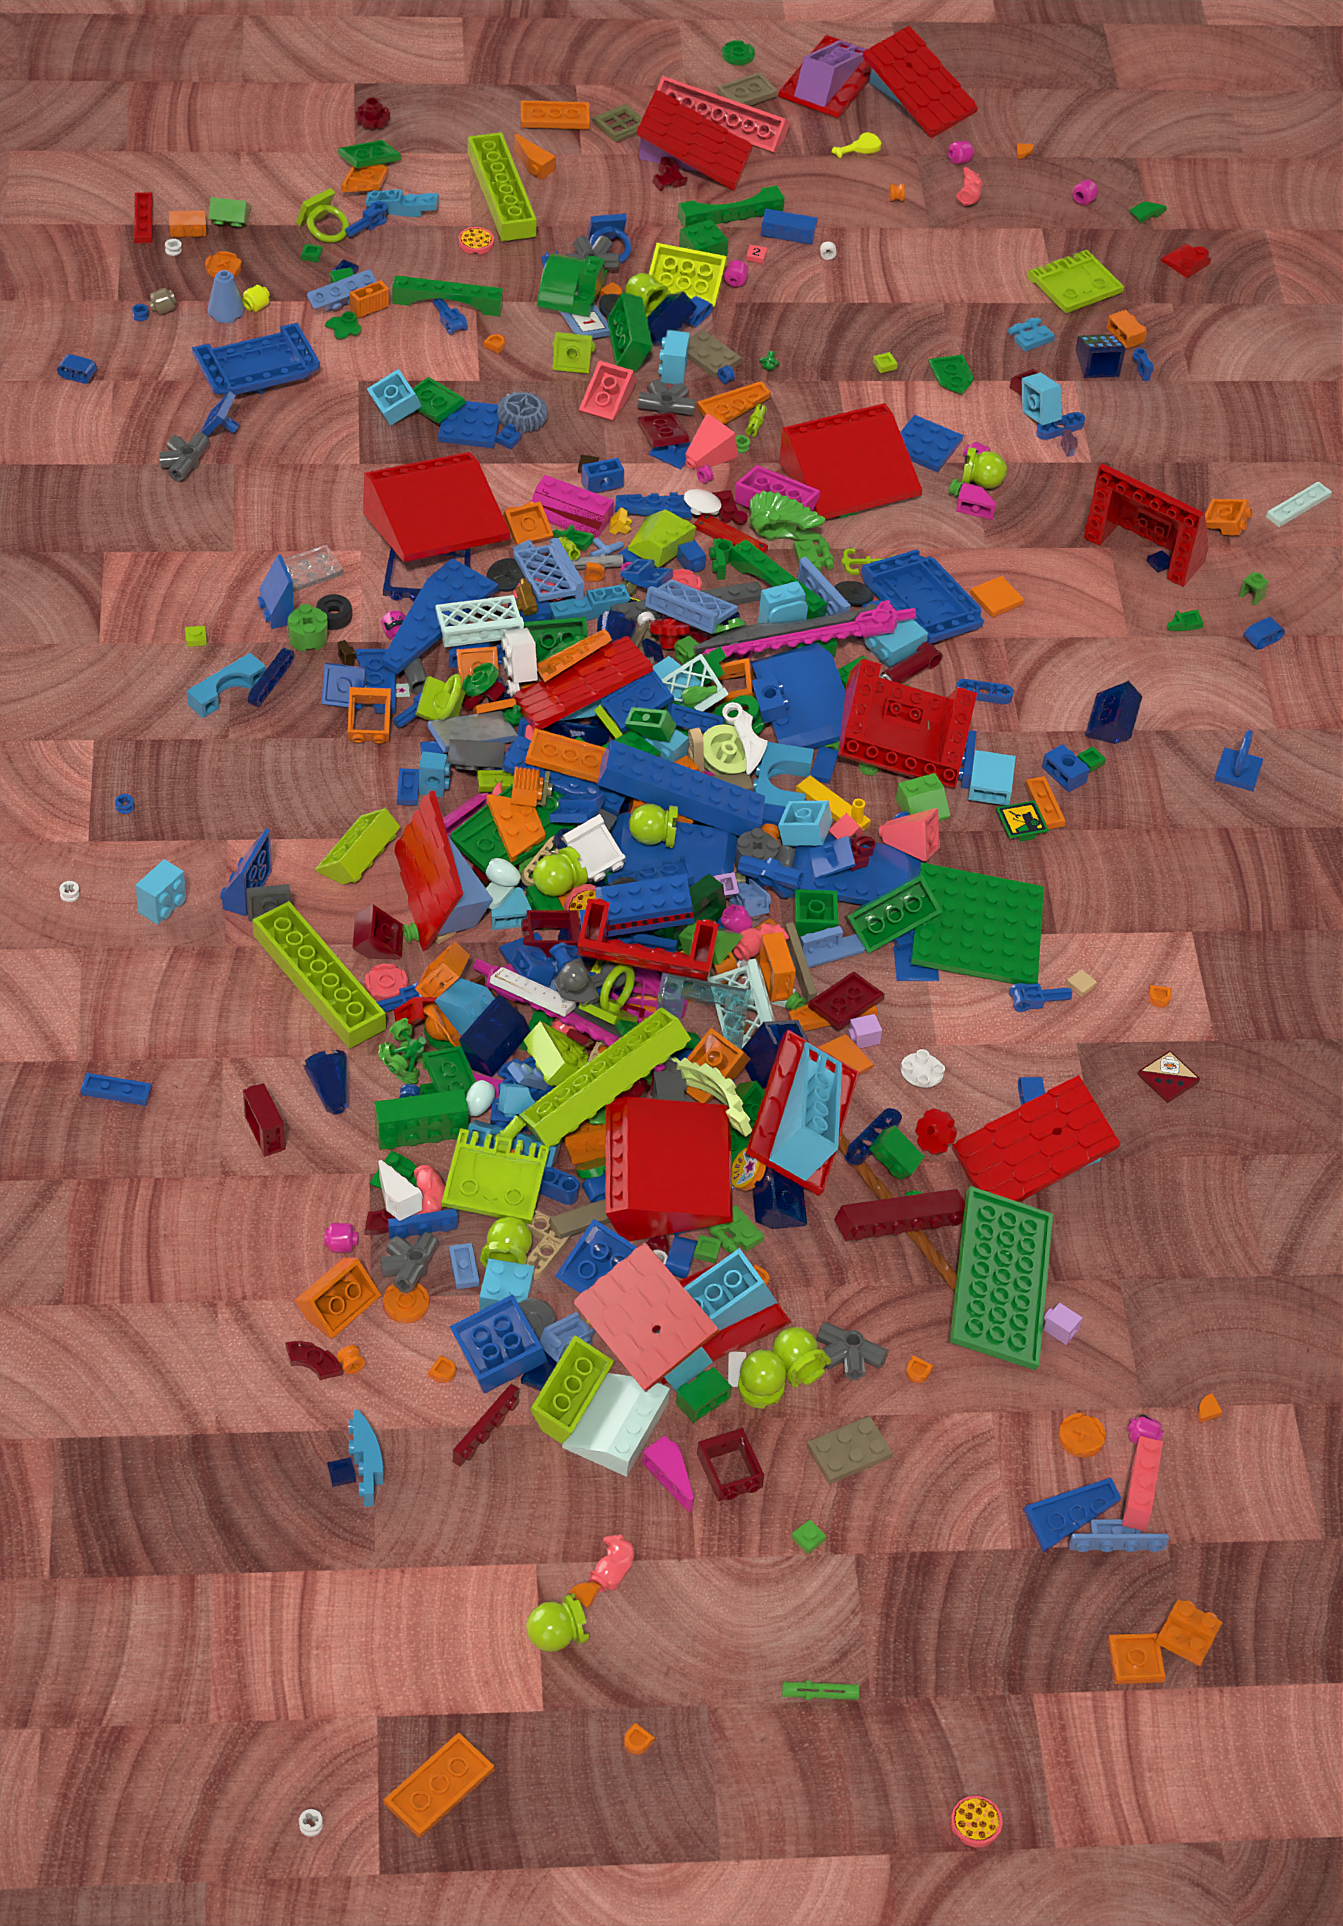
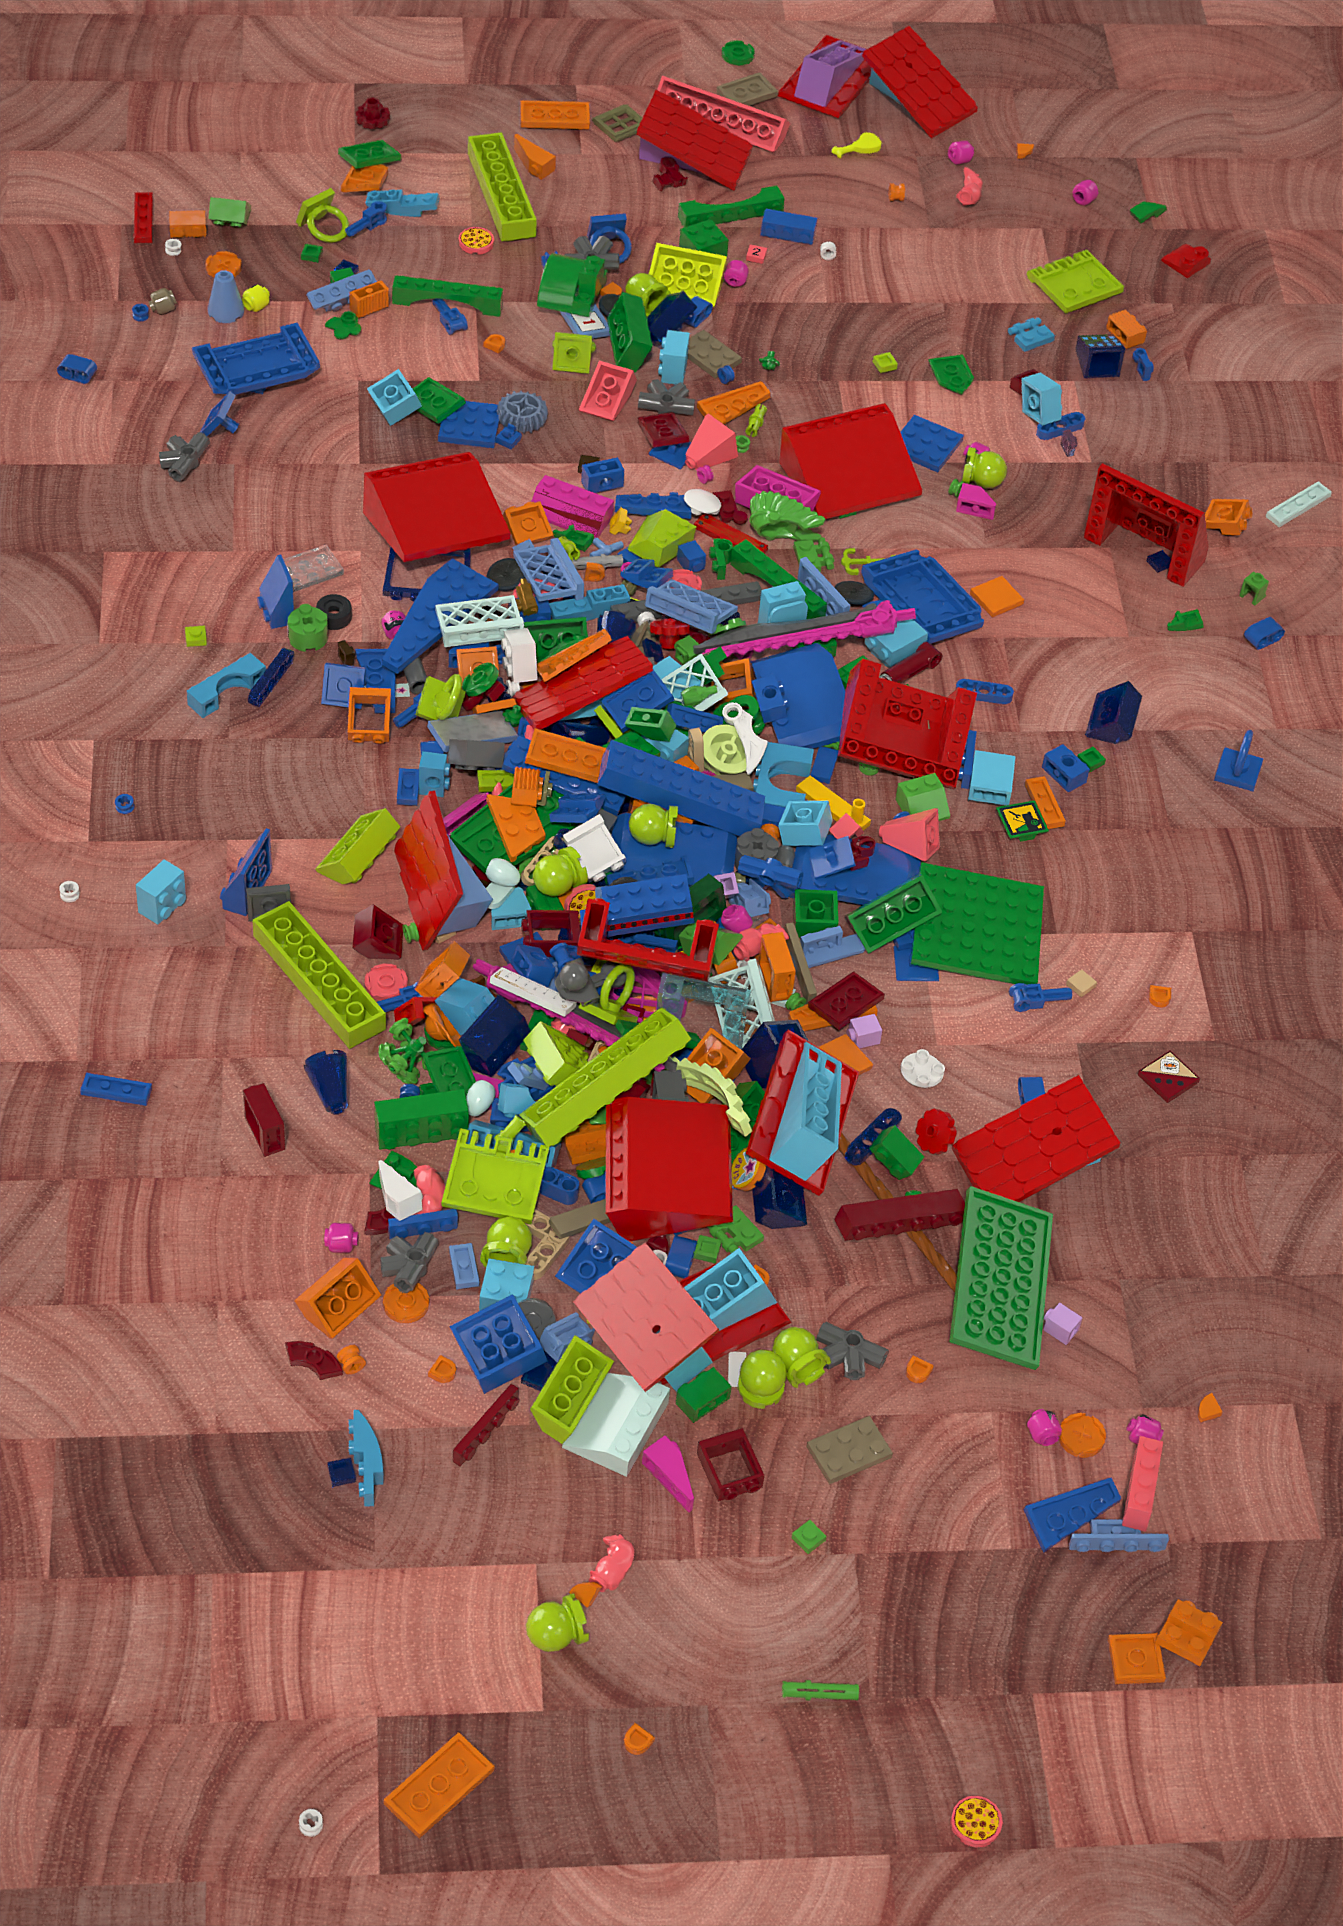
none -> dark pink head [1027,1409,1062,1446]

